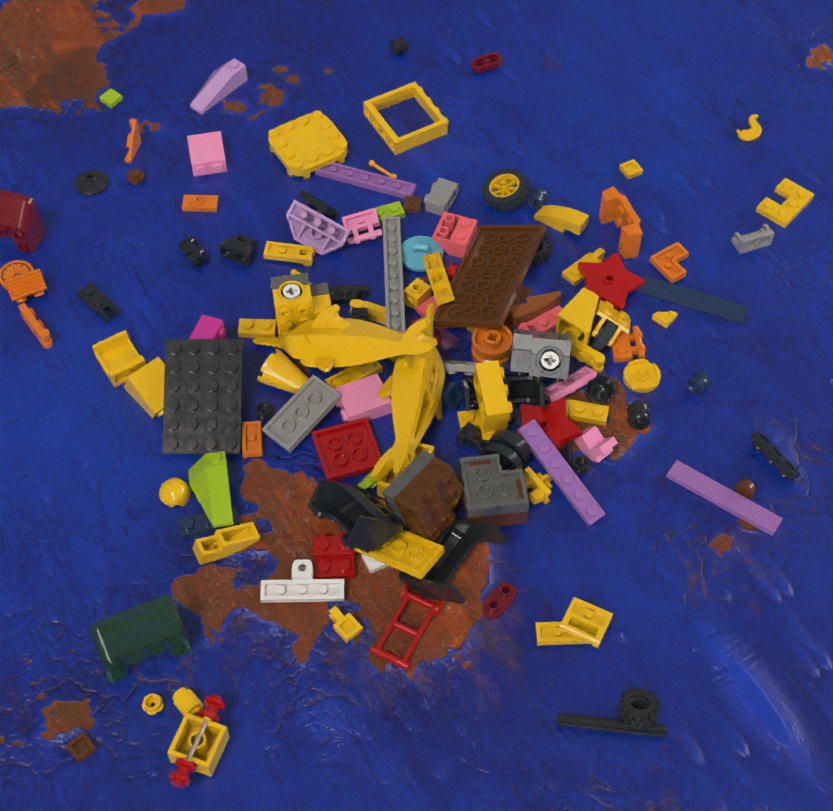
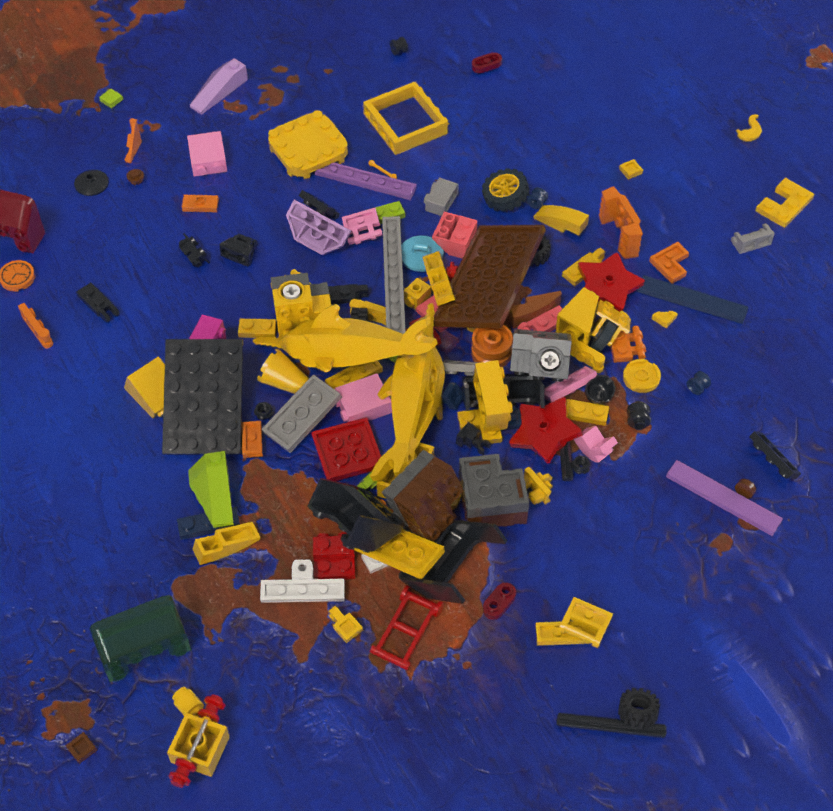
orange brick [4,268,47,303] -> none
yellow panel [92,330,146,387] -> none
yellow plate [142,693,164,715] -> none
yellow hair [158,478,192,508] -> none
yellow plate [263,241,316,267] -> none
reddish brown tile [403,196,422,214] -> none
black wheel [480,429,531,471] -> none
medium lavender plate [517,419,606,527] -> none

